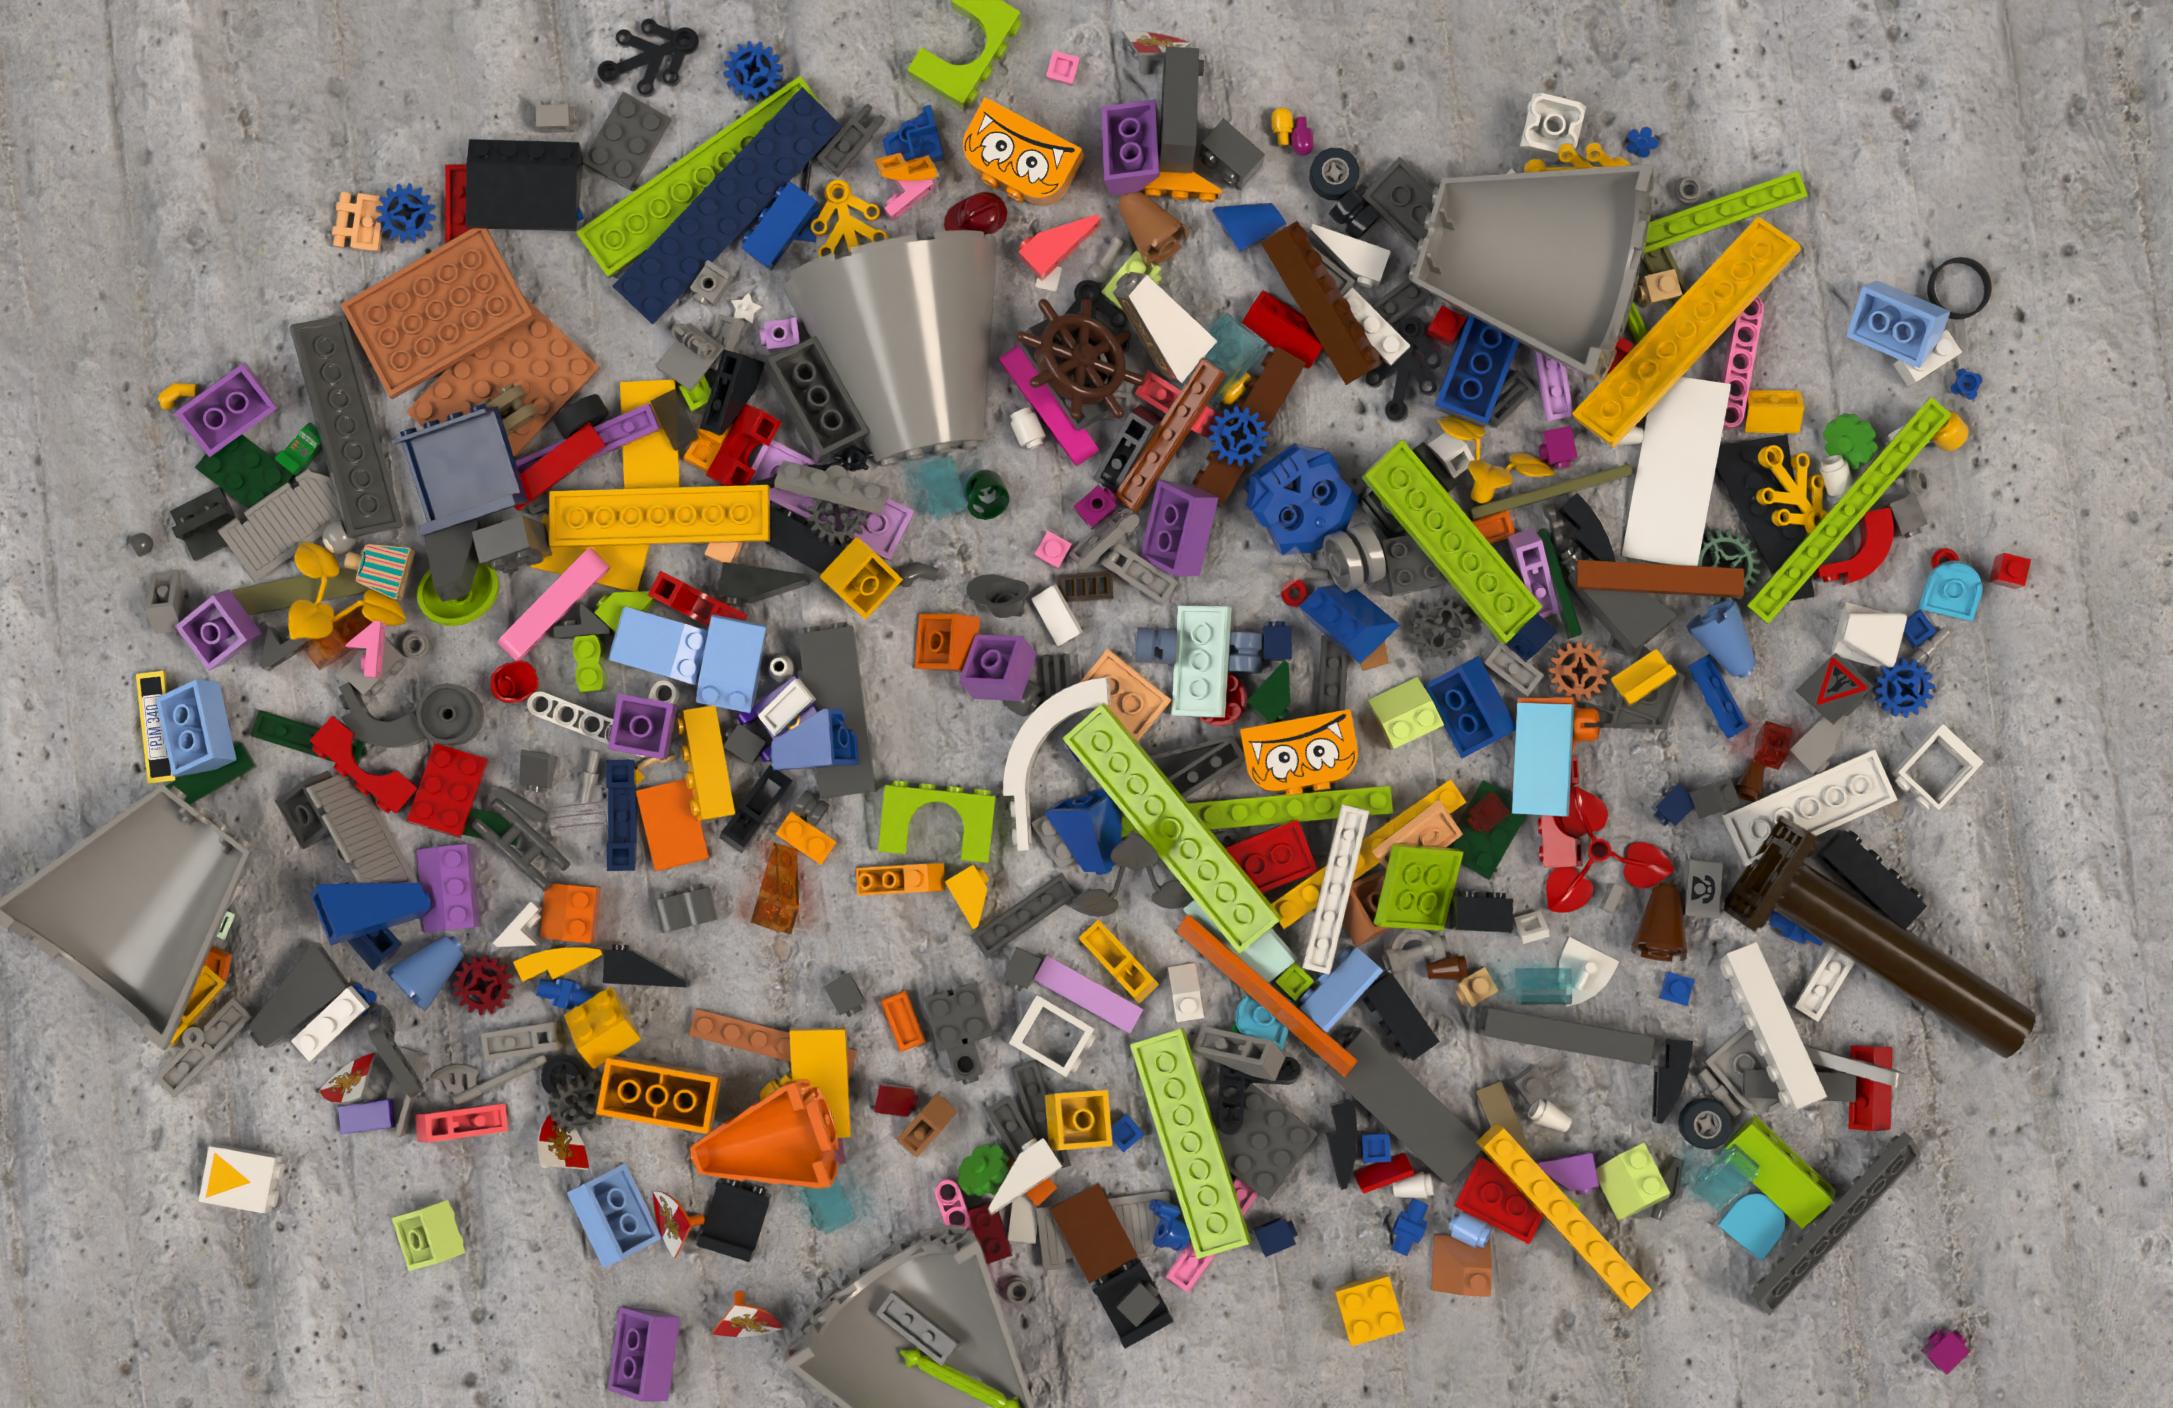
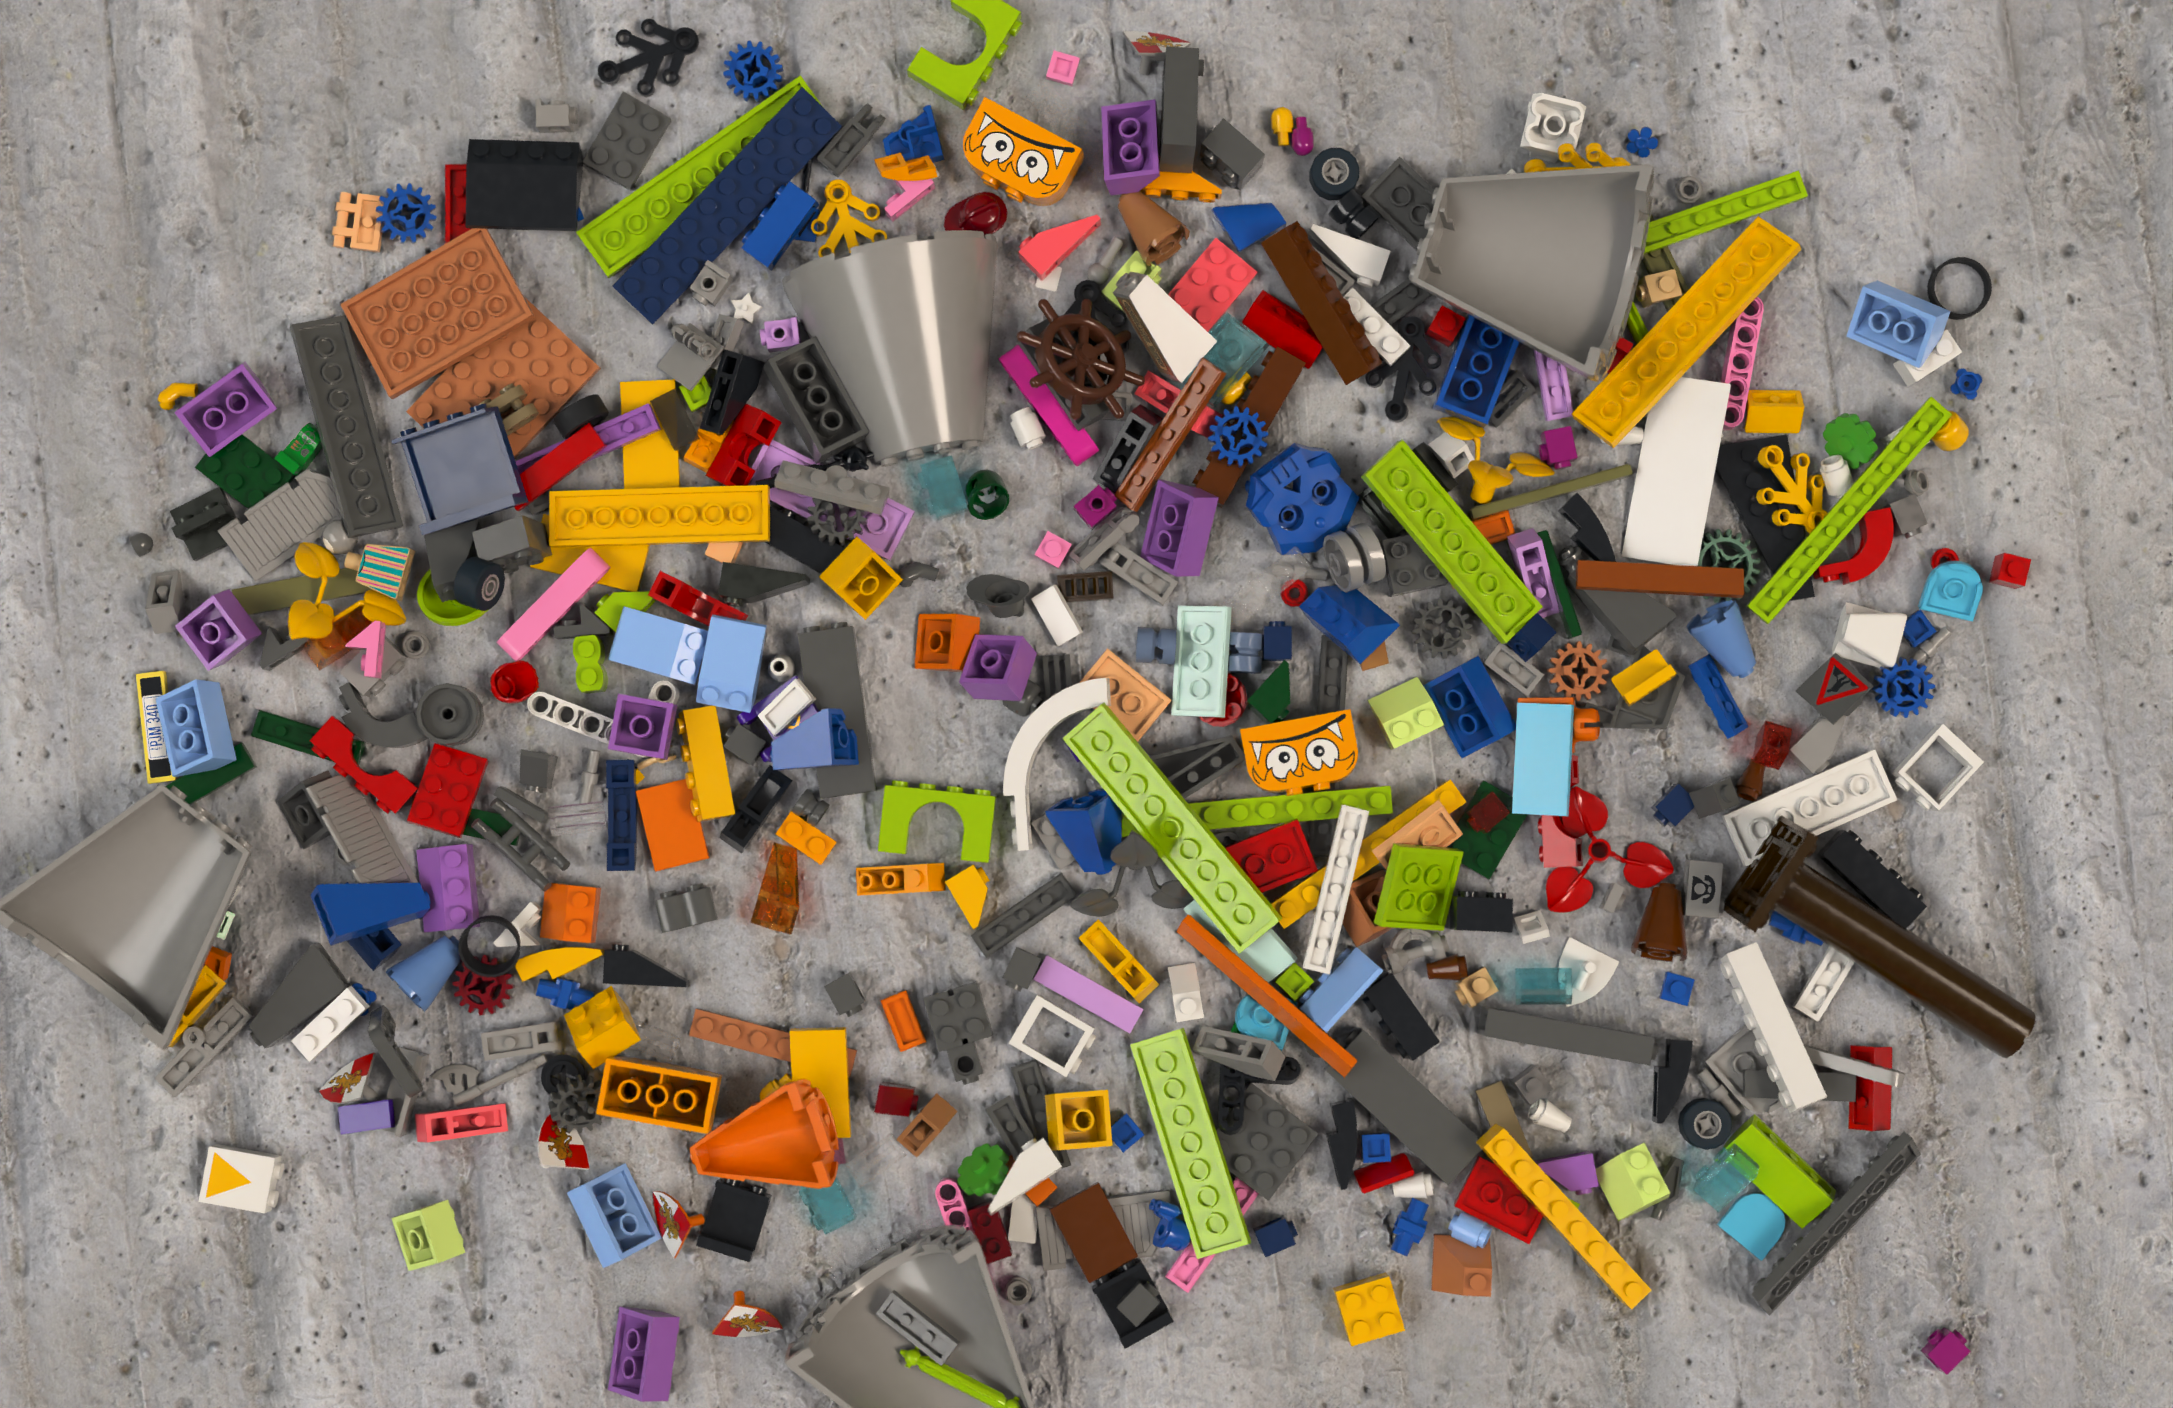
flat silver piece [1543,504,1564,547] -> none
none -> black wheel [453,557,505,611]
none -> black tyre [458,915,520,977]
none -> coral plate [1168,238,1258,332]

